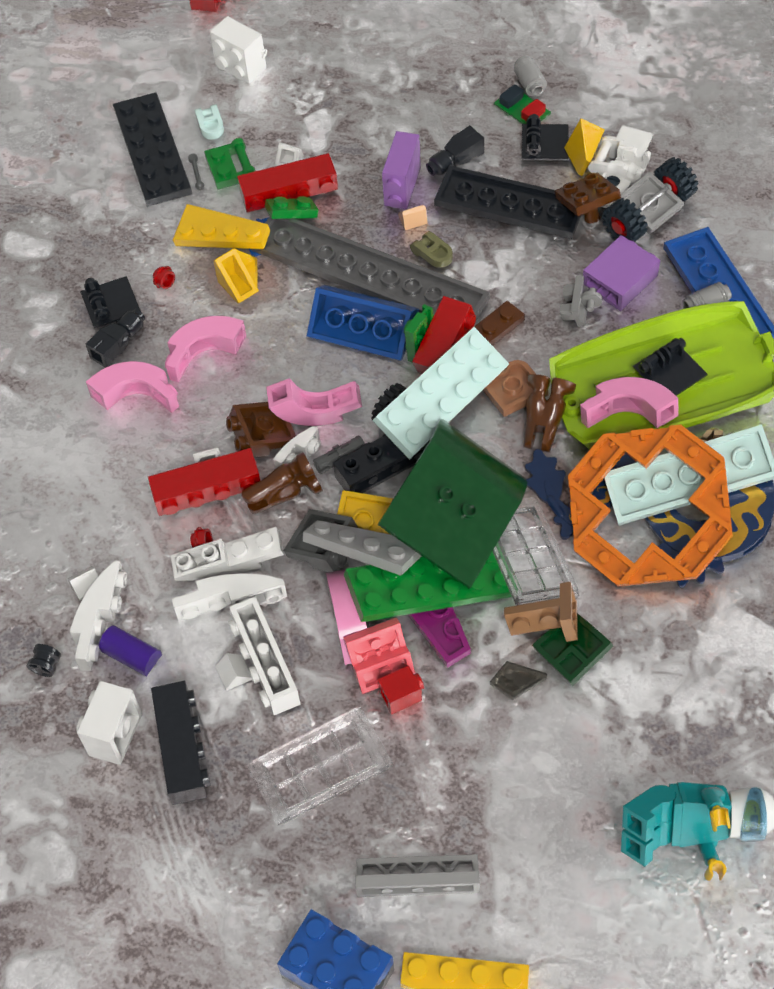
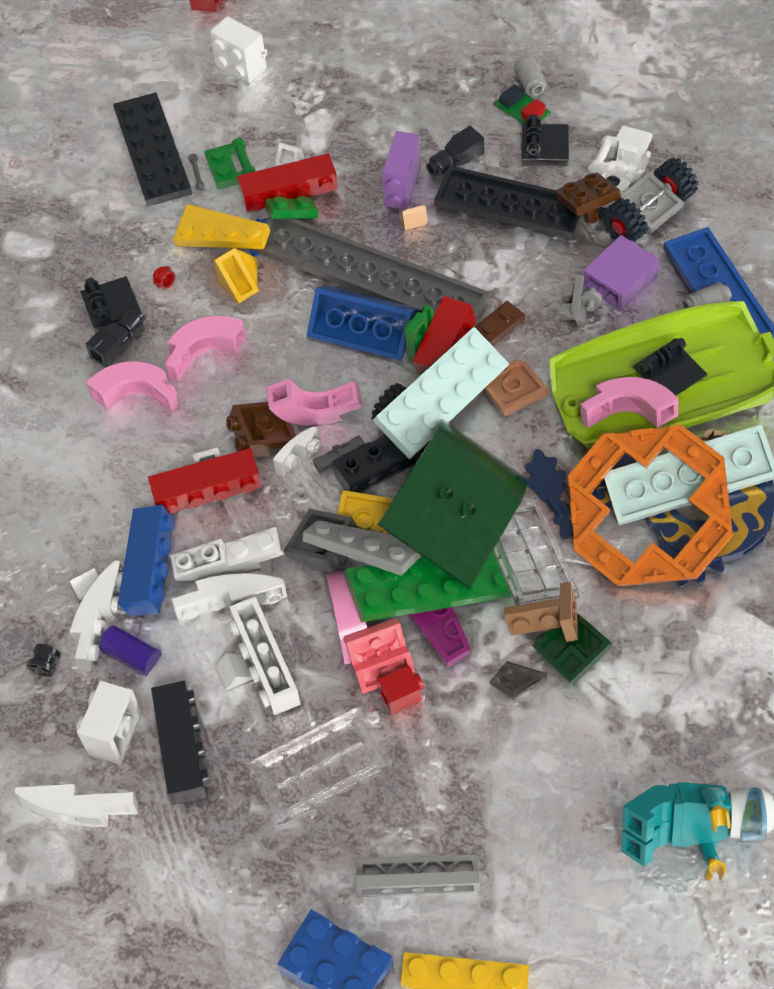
red plate [190,527,213,548] -> none
light aqua plate [194,104,224,140] -> none
reddish brown piece [242,452,323,514] -> none
olive plate [410,231,453,268] -> none
reddish brown piece [523,374,576,453] -> none
yellow slope [564,118,605,176] -> none
none -> white slope [15,781,138,827]
none -> blue brick [118,505,175,617]

